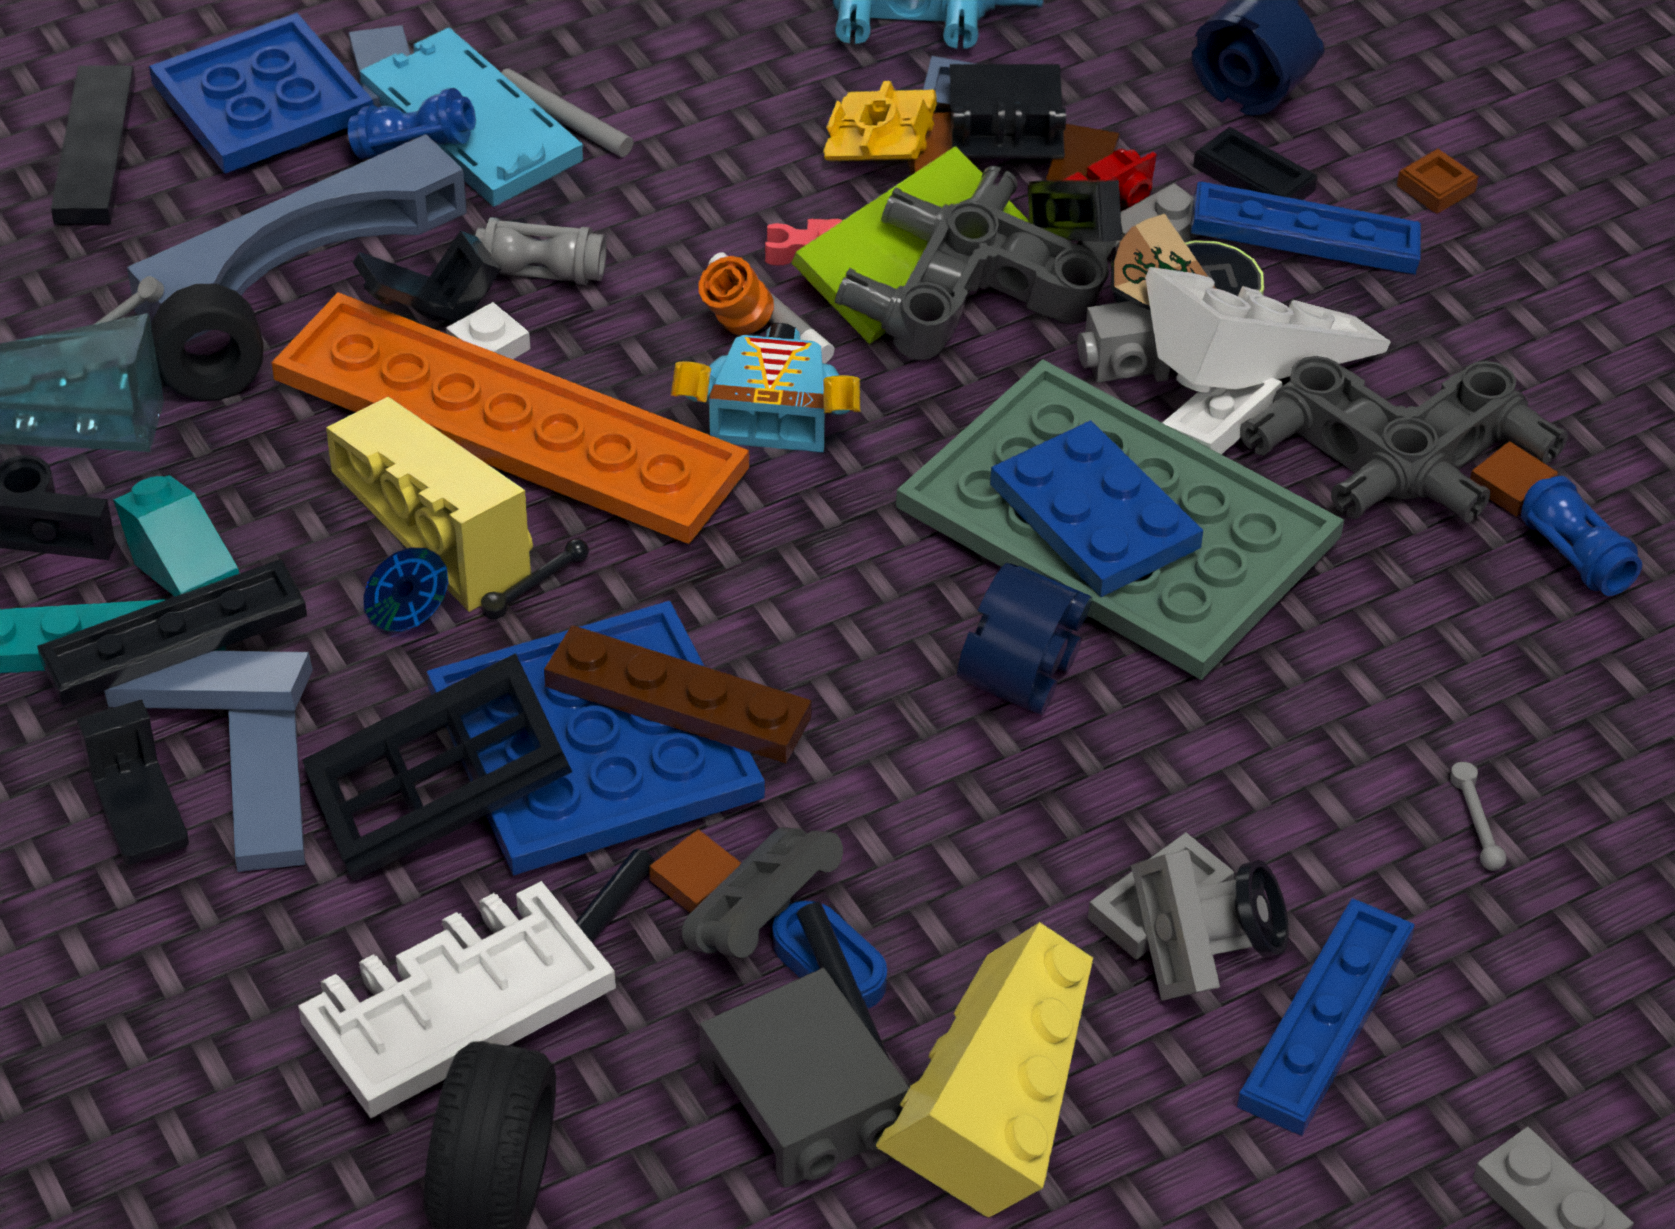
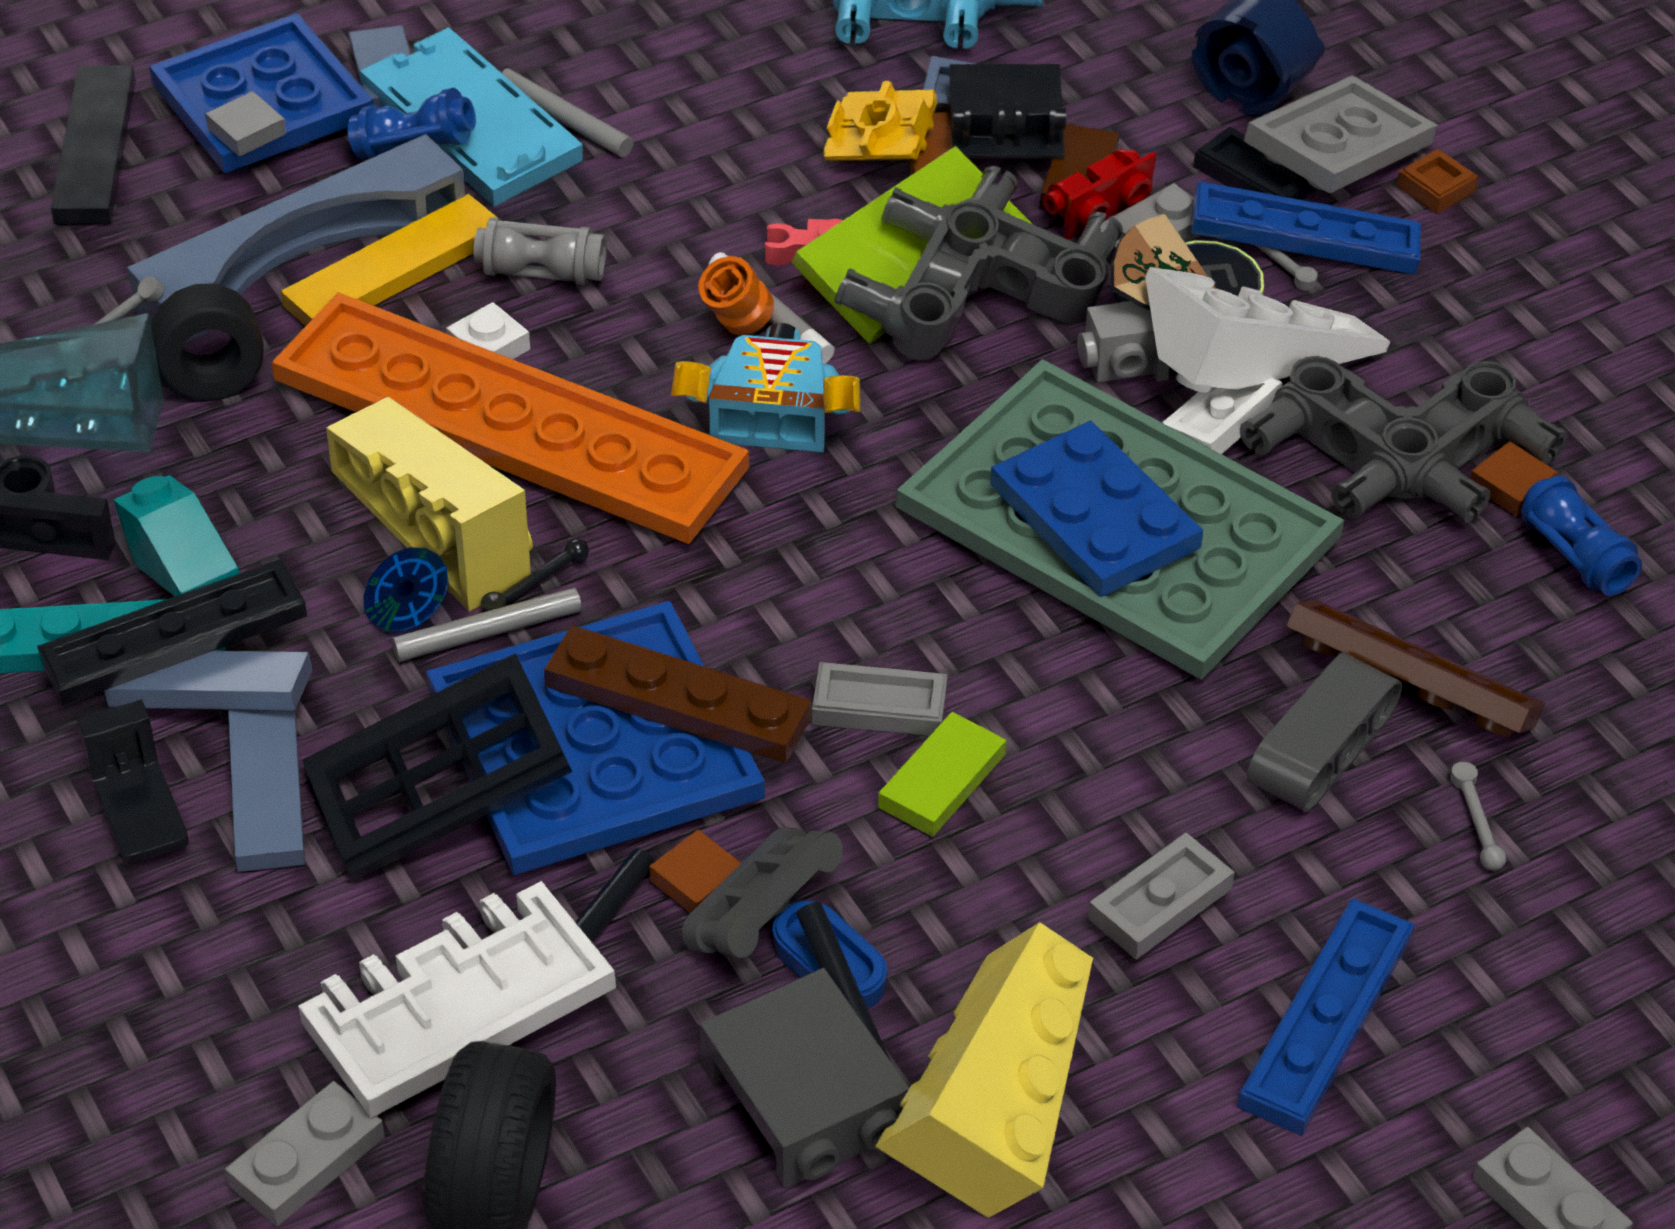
black bracket [353,231,501,322] -> none
dark blue brick [957,563,1092,716] -> none
black tile [1027,180,1122,242] -> none
light grey piece [1131,850,1289,1001] -> none
none -> light grey tile [205,91,286,157]
none -> light grey plate [225,1081,385,1227]
none -> yellow tile [281,194,498,326]
none -> light grey bar [392,587,582,662]
none -> light grey tile [812,662,948,736]
none -> lime tile [878,712,1007,837]
none -> light grey plate [1244,75,1438,193]
none -> dark grey beam [1247,652,1402,813]
none -> light grey hinge [1255,245,1318,290]
none -> reddish brown plate [1286,599,1545,737]

